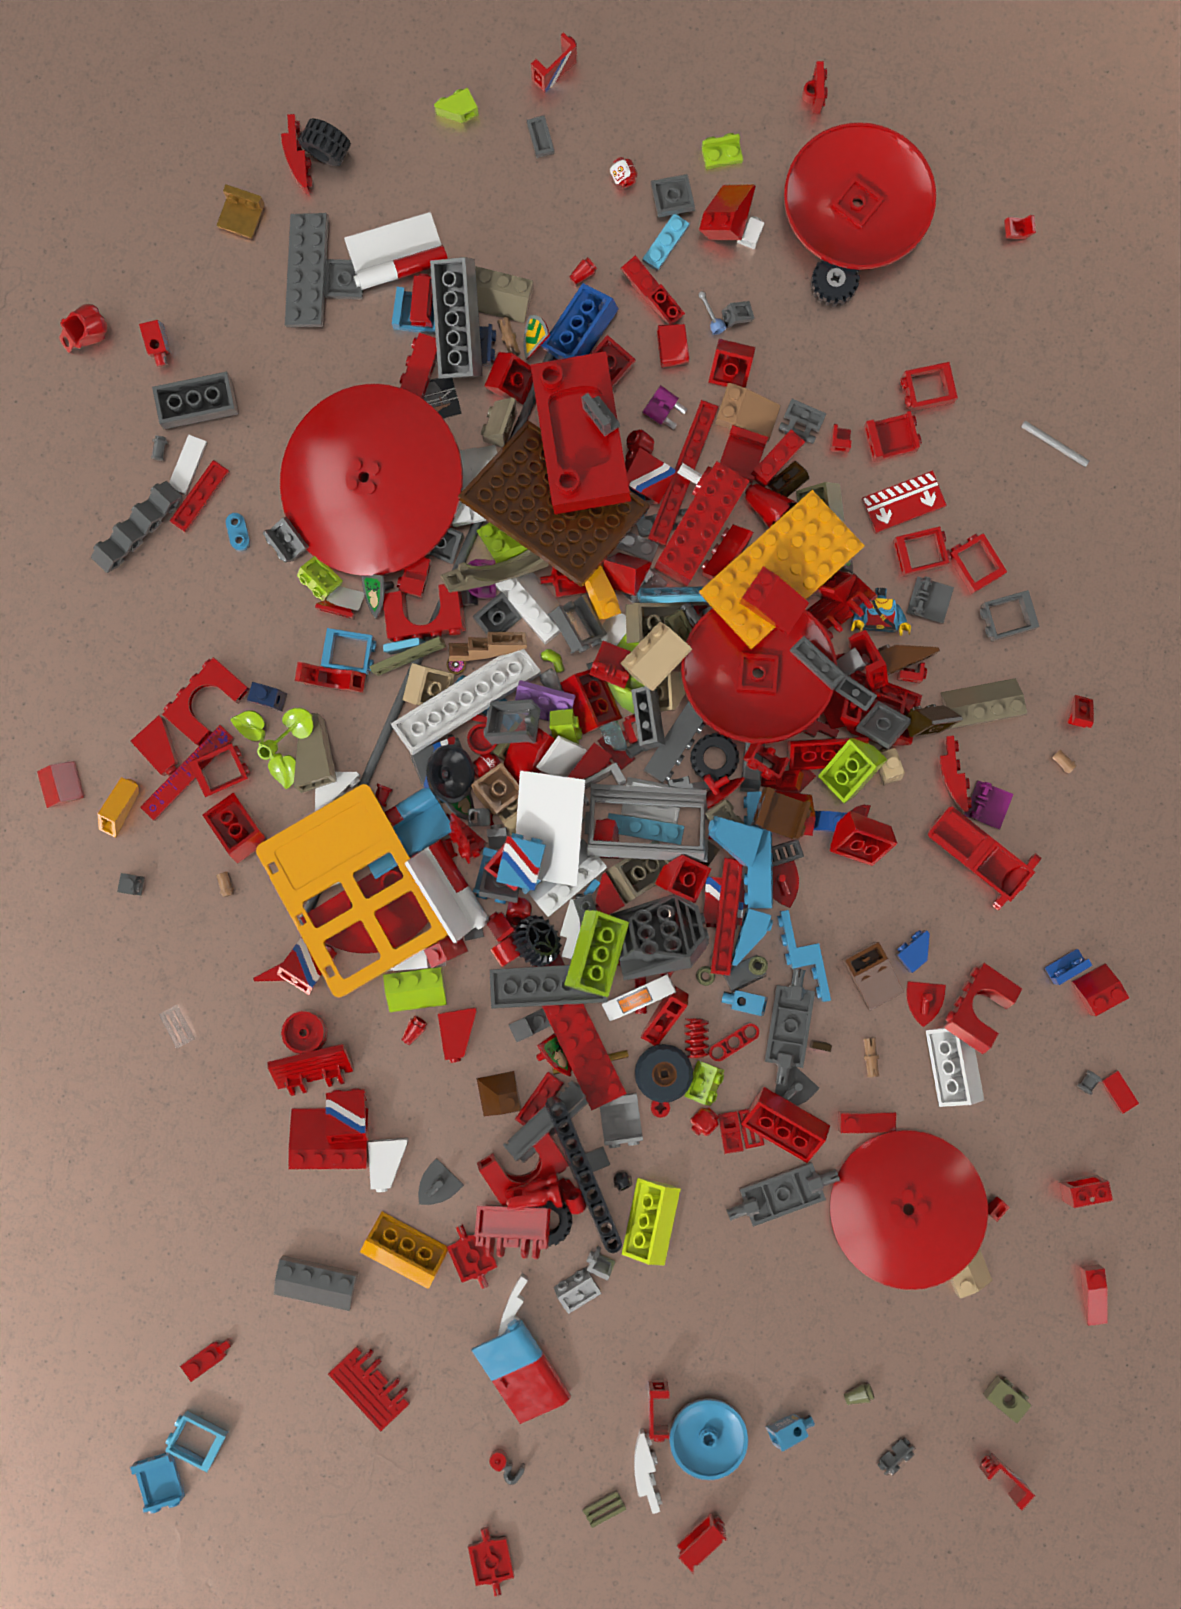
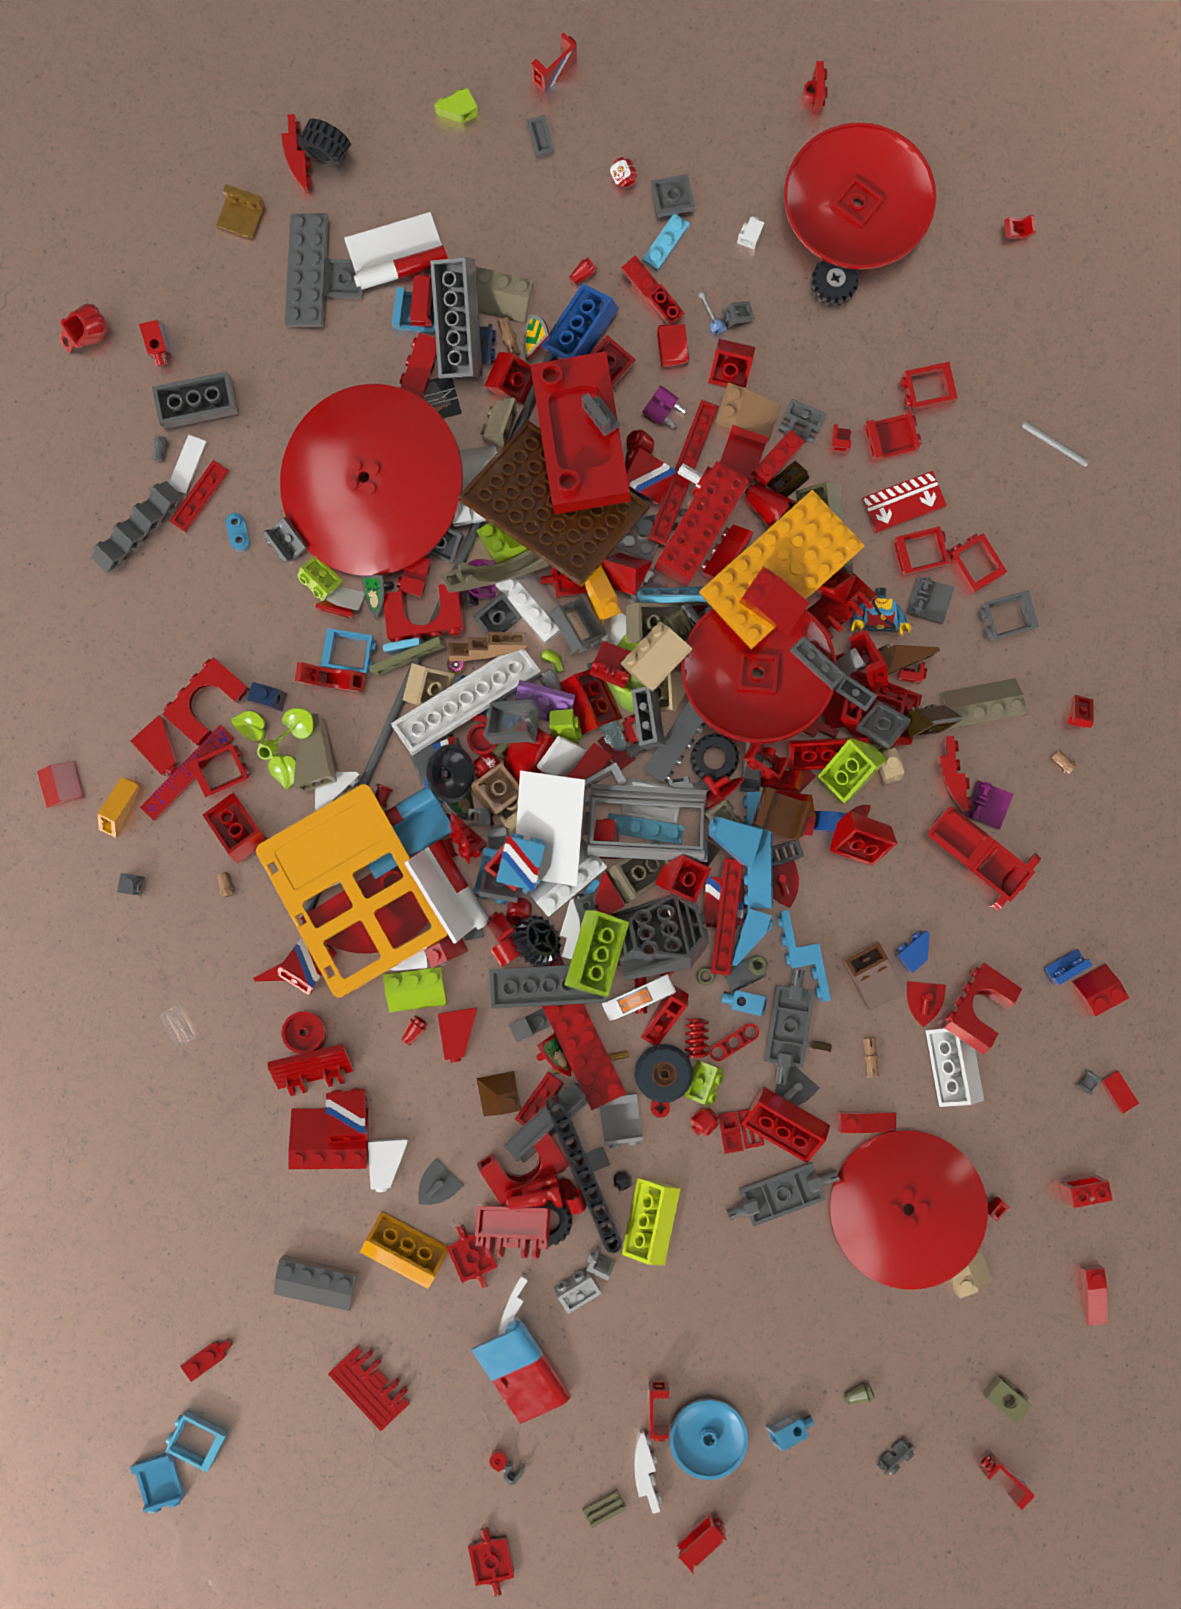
red slope [699,184,756,240] -> none
lime bracket [701,133,743,170] -> none

